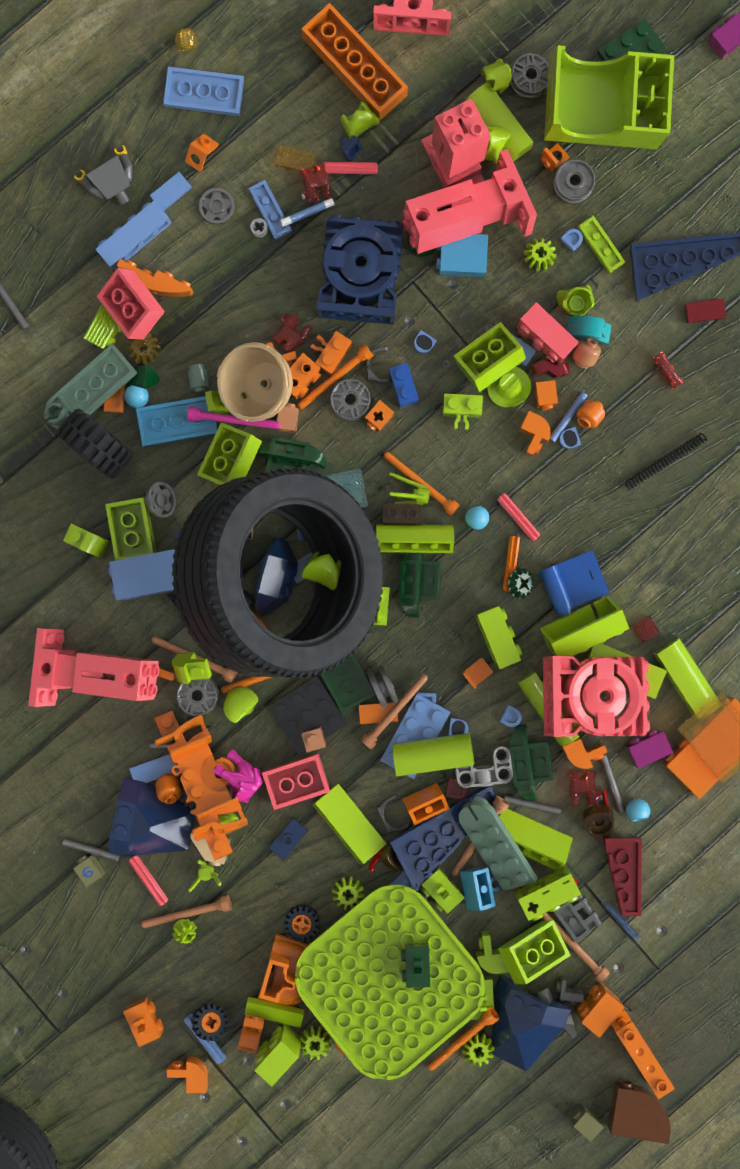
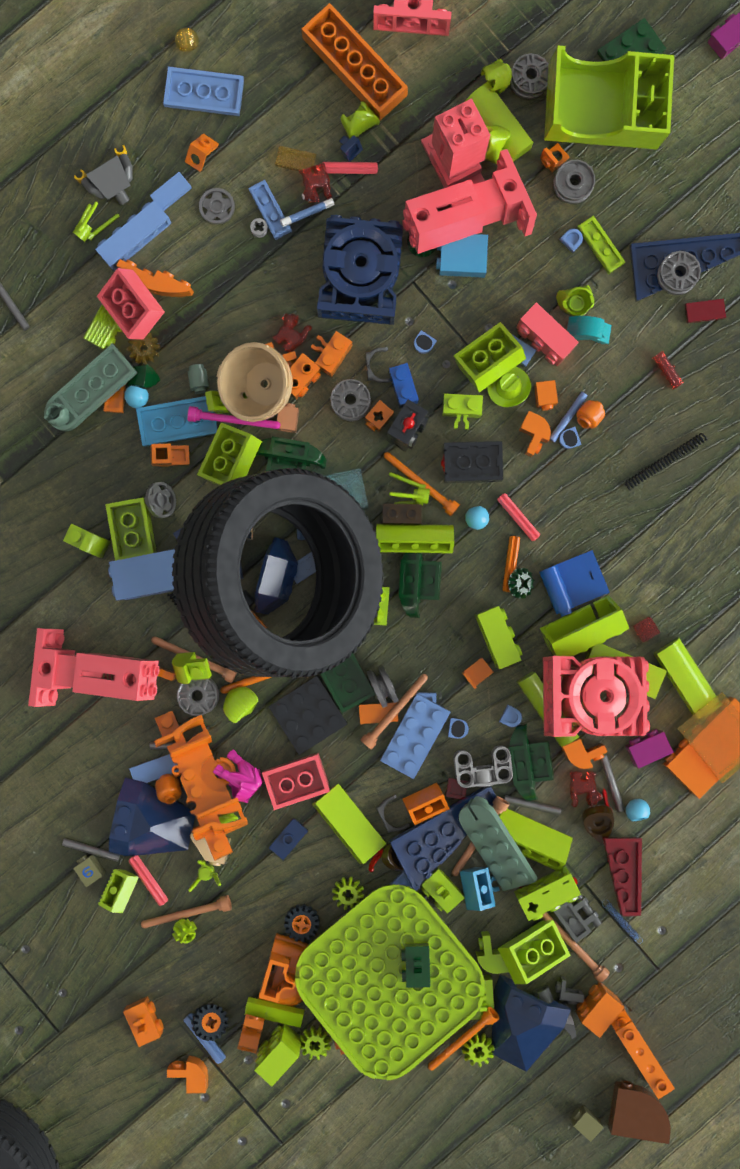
black tyre [57,408,133,479] -> none
orange piece [297,344,374,409] -> none
lime hair [301,552,342,590] -> none
nougat brick [301,726,326,752] -> none
lime brick [393,733,475,776] -> none
lime gear [524,238,556,271] -> none
dark red piece [531,360,571,379] -> none
nougat head [573,338,601,368] -> none
none -> lime plant [73,202,119,242]
none -> lime brick [98,869,139,913]
none -> orange brick [150,444,190,467]
none -> black piece [387,399,429,452]
none -> black piece [441,441,503,484]
none -> flat silver wheel [657,251,701,295]

